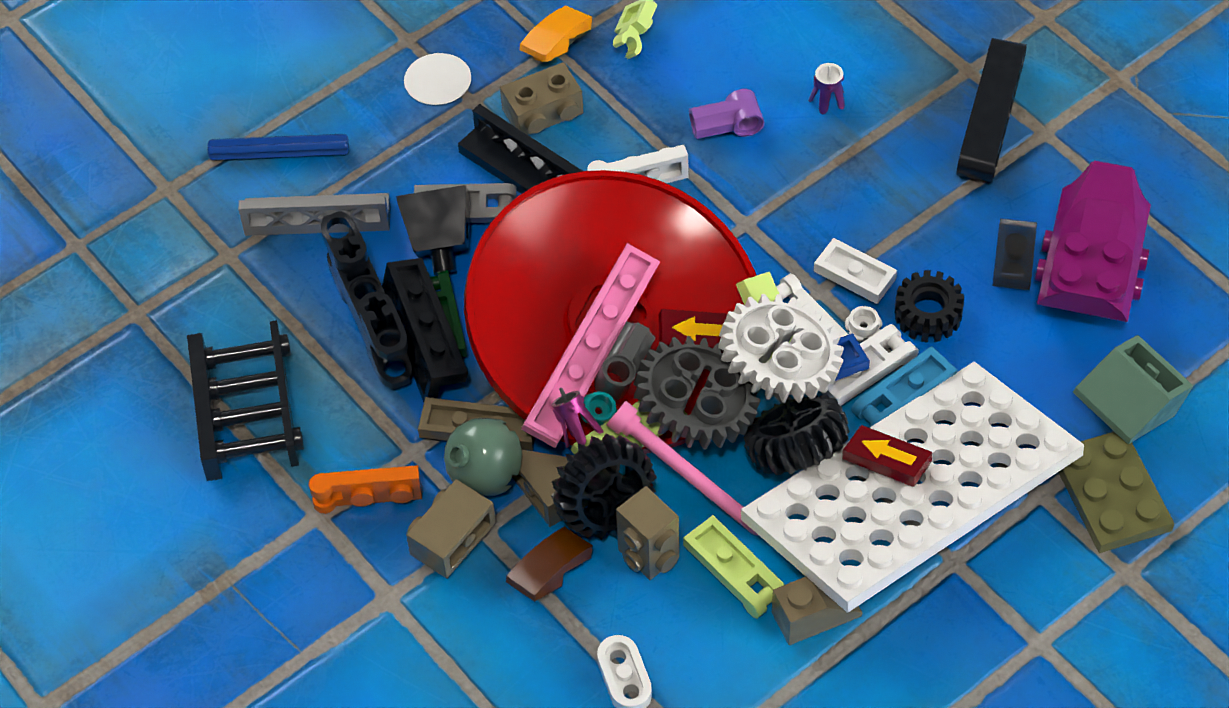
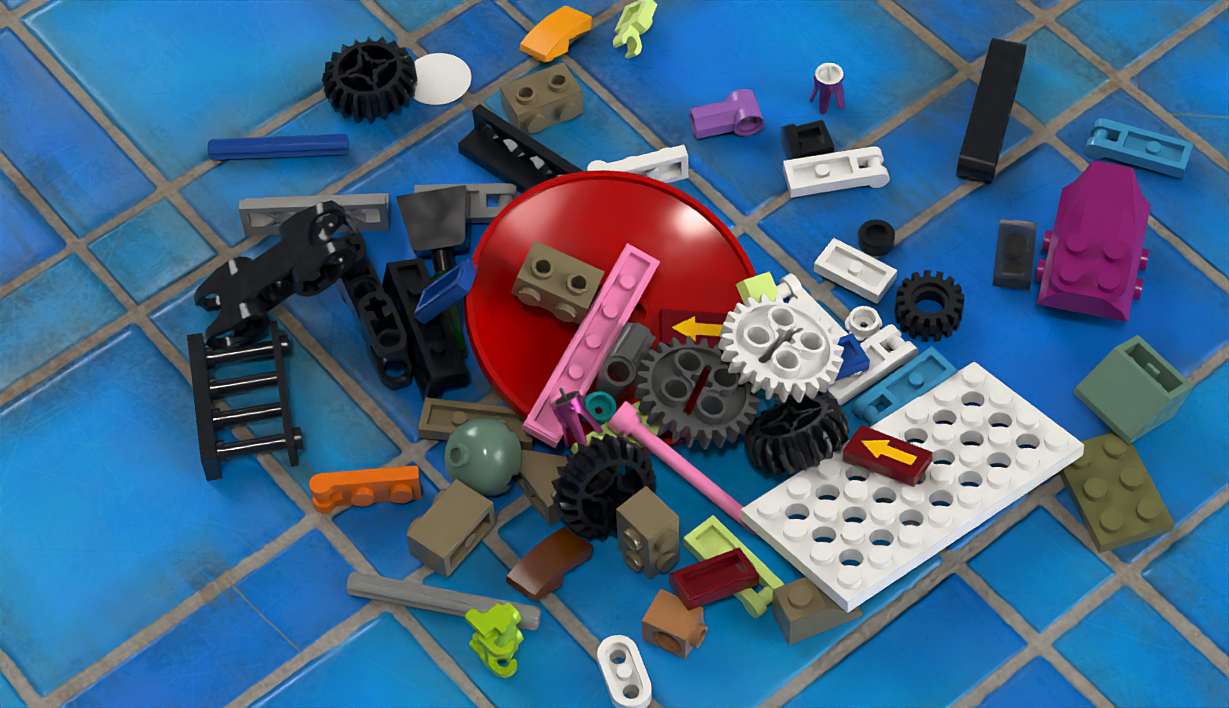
none -> black piece [194,200,358,350]
none -> black gear [322,36,418,123]
none -> light grey axle [346,571,541,630]
none -> blue tile [414,258,479,324]
none -> lime piece [465,601,524,678]
none -> dark tan brick [511,240,604,325]
none -> medium nougat brick [642,589,708,660]
none -> dark red tile [668,547,760,611]
none -> black tile [780,120,834,160]
none -> white plate [783,147,890,198]
none -> black tile [858,219,895,256]
none -> dark azure plate [1084,118,1194,179]

